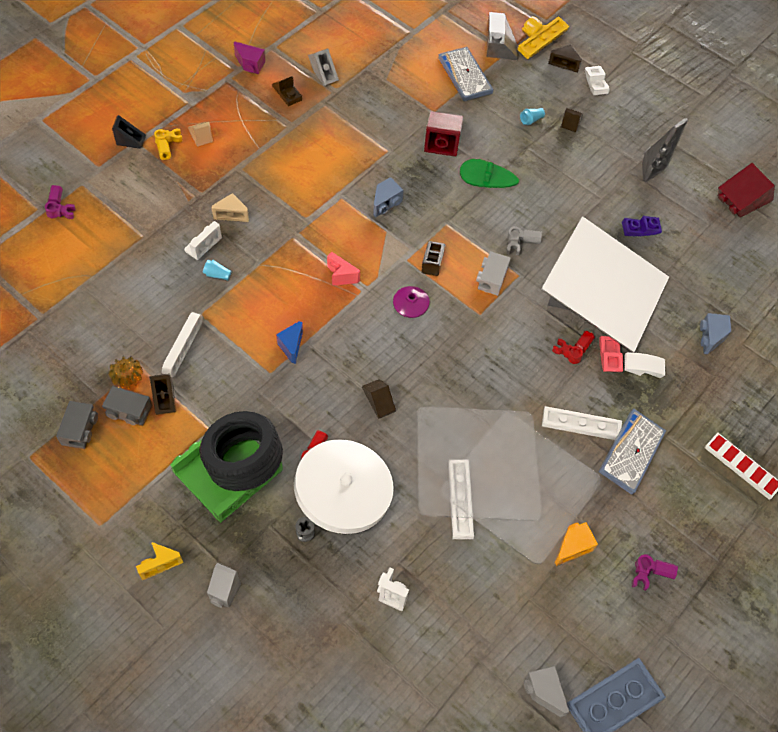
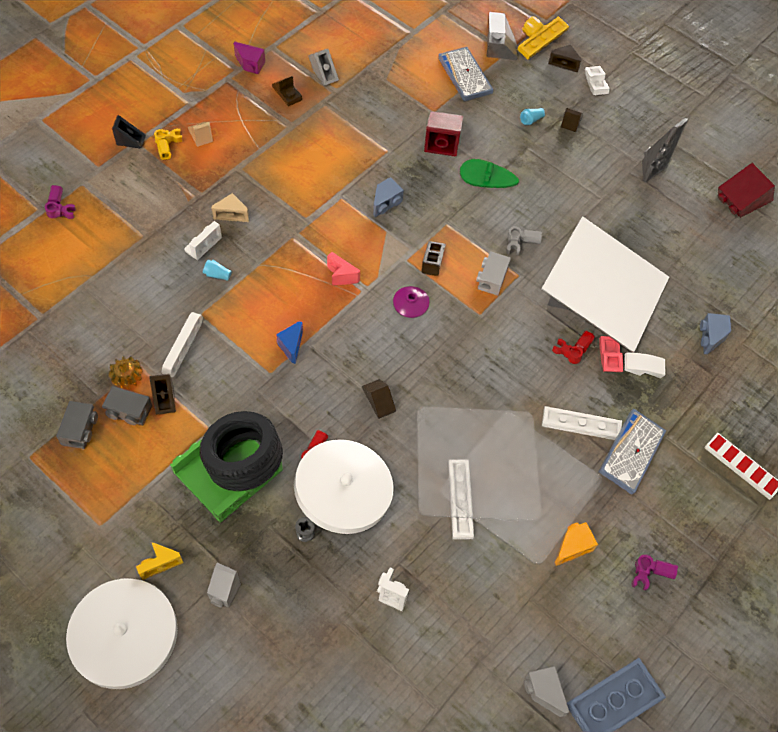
dark purple slope [622,216,662,236] -> none
none -> white container [66,579,177,689]

